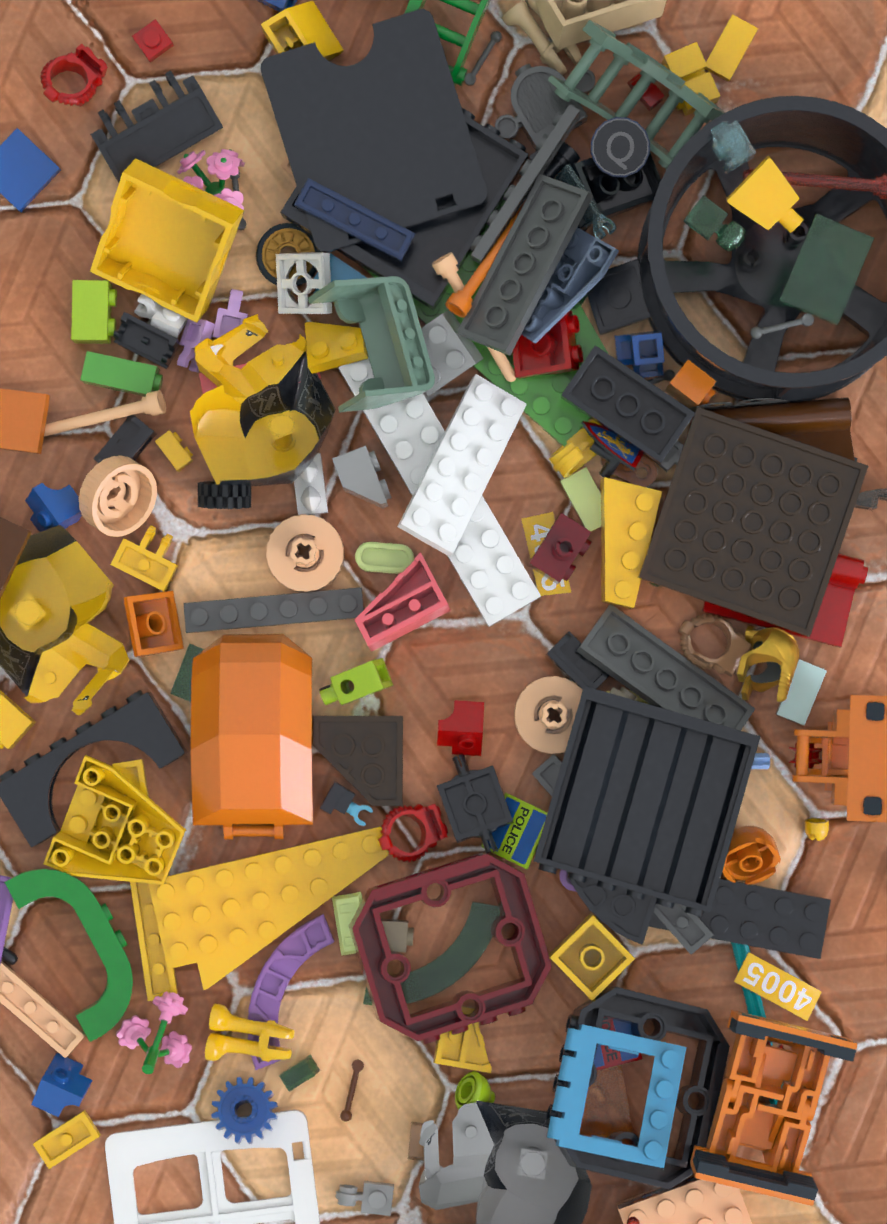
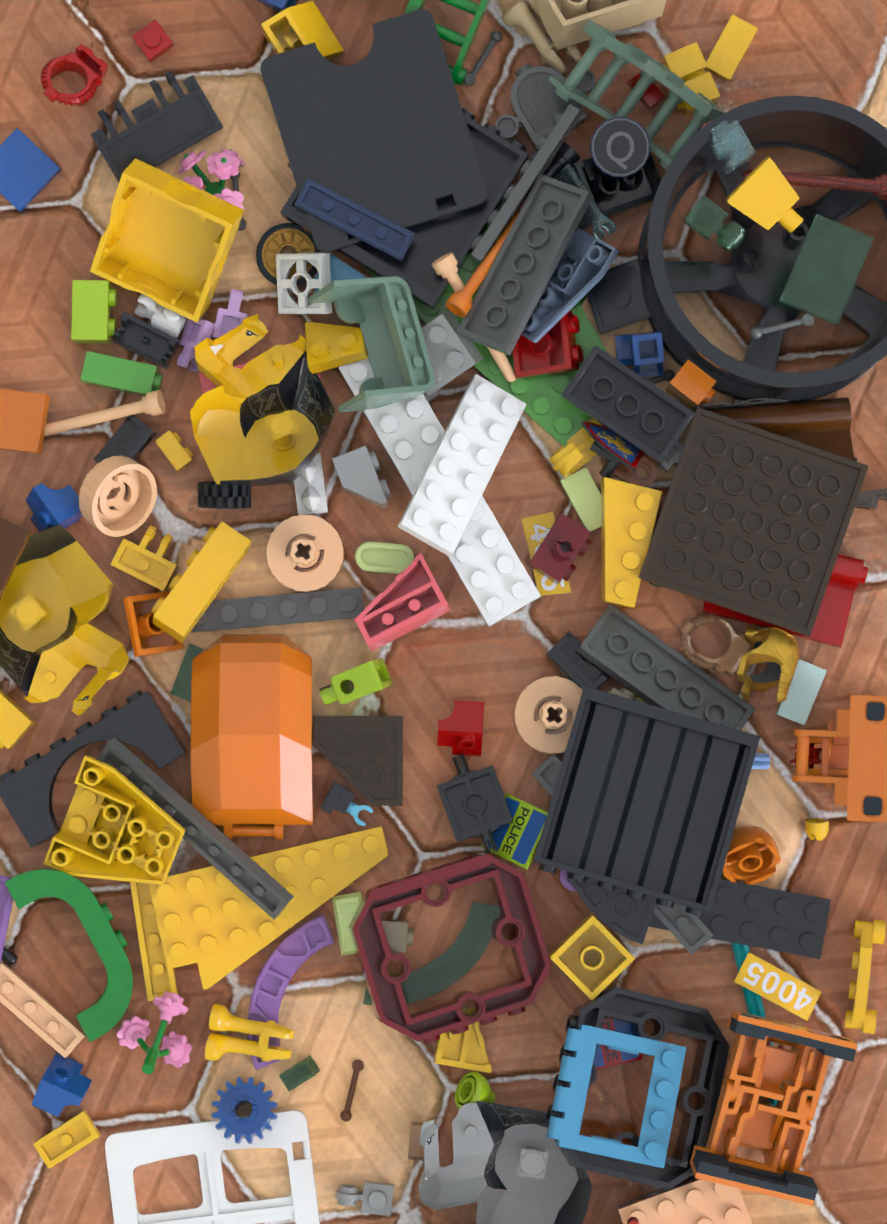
red piece [378,804,448,863] -> none
none -> dark grey plate [97,737,294,920]
none -> yellow brick [151,521,251,643]
none -> yellow plate [844,919,886,1034]

